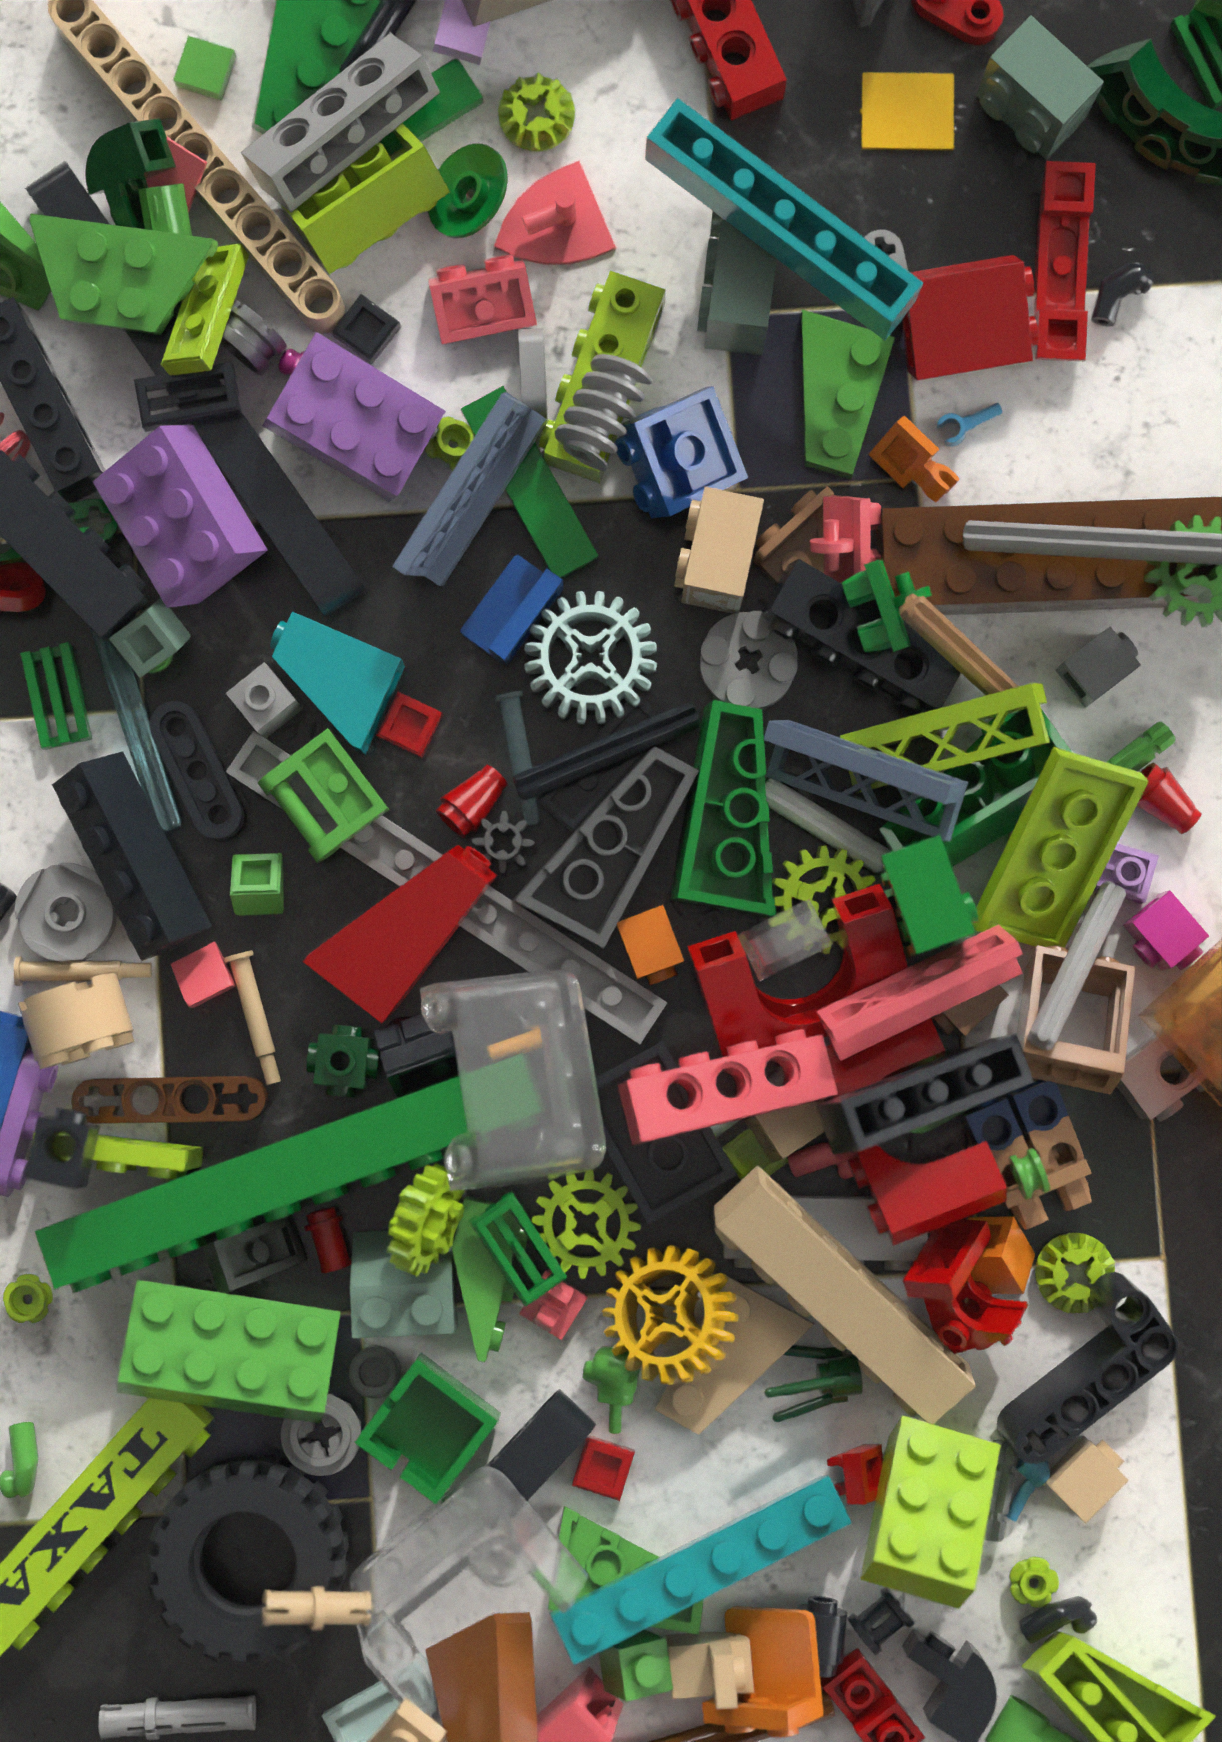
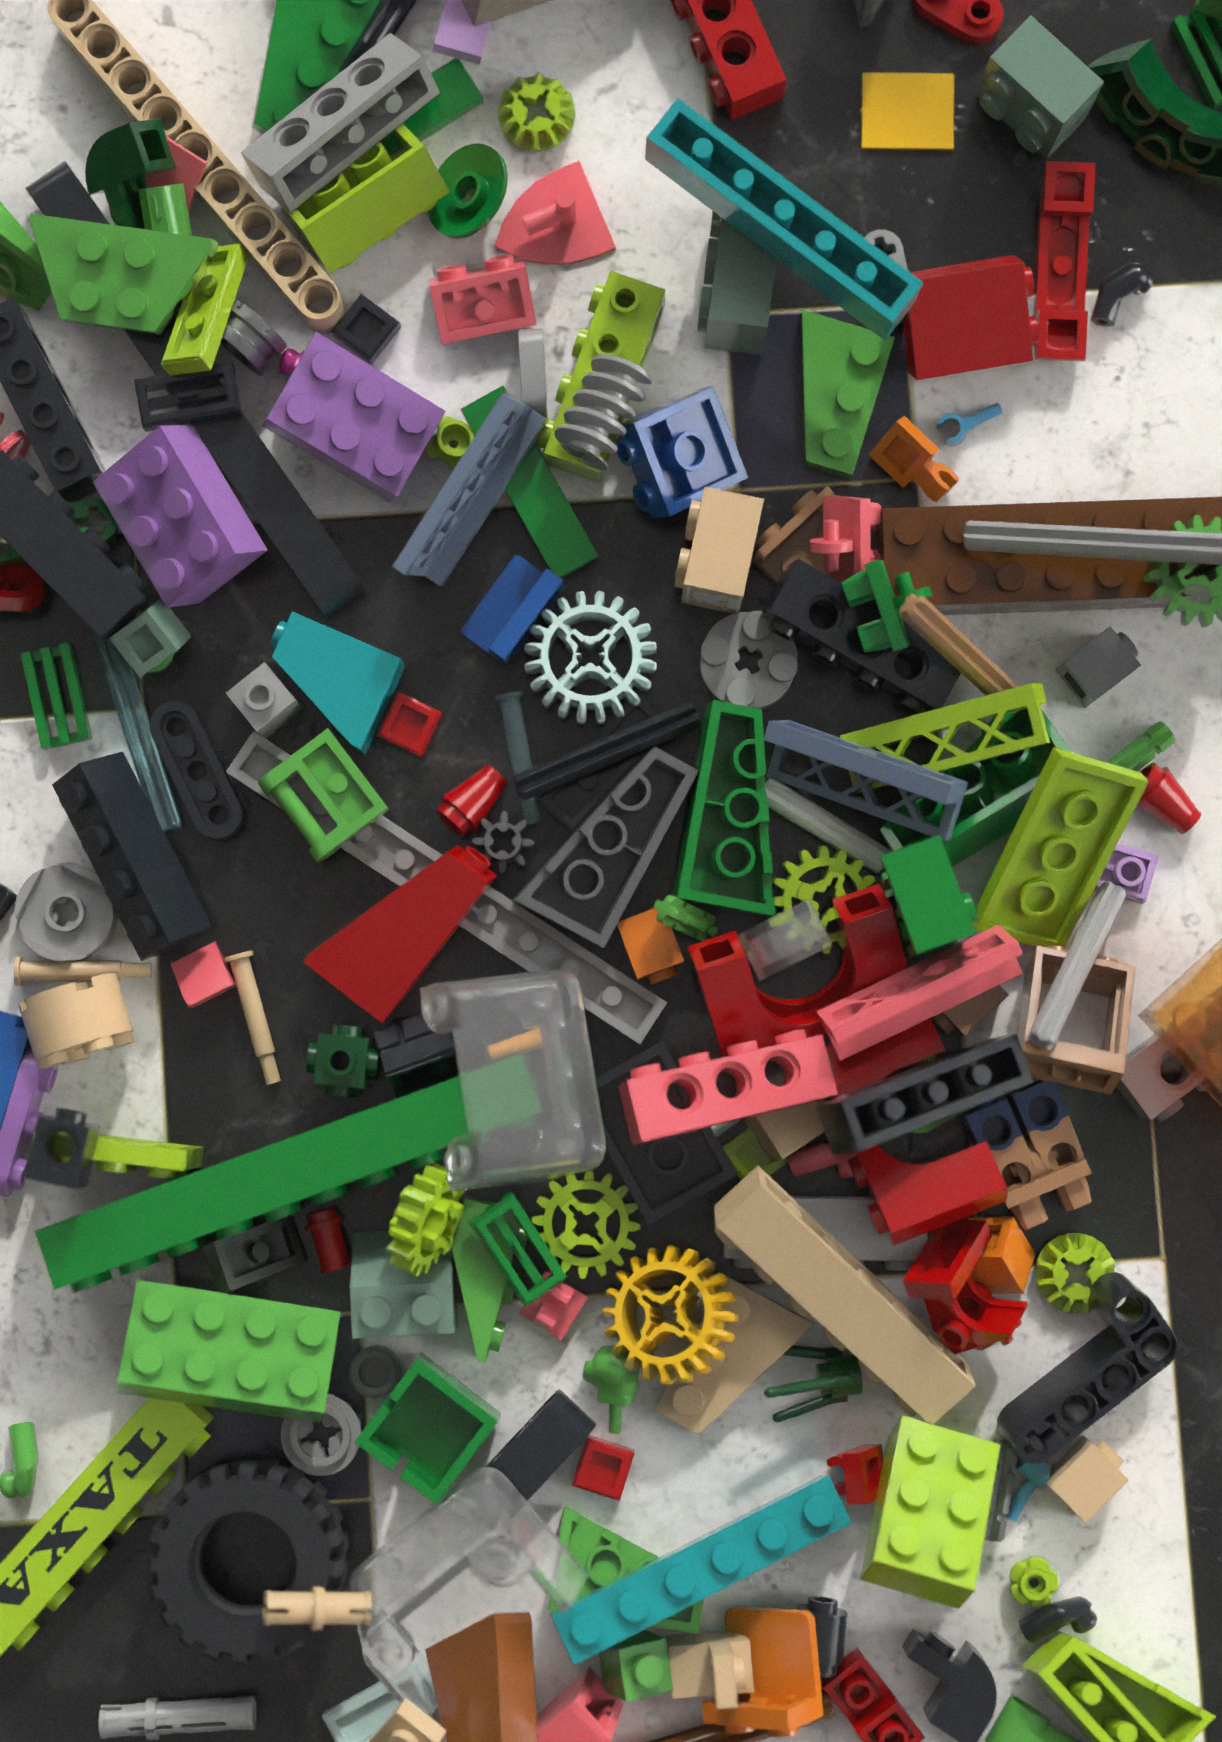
lime plate [3,1274,53,1323] -> none
reddish brown beam [71,1076,269,1124] -> none
bright green tile [173,35,237,101] -> none
bright green slope [230,853,284,915] -> none
black bush [847,1587,915,1656] -> none
bright green bush [1008,1148,1050,1200] -> none
dark pink brick [1122,890,1209,971] -> none
none -> bright green axle [653,895,718,941]

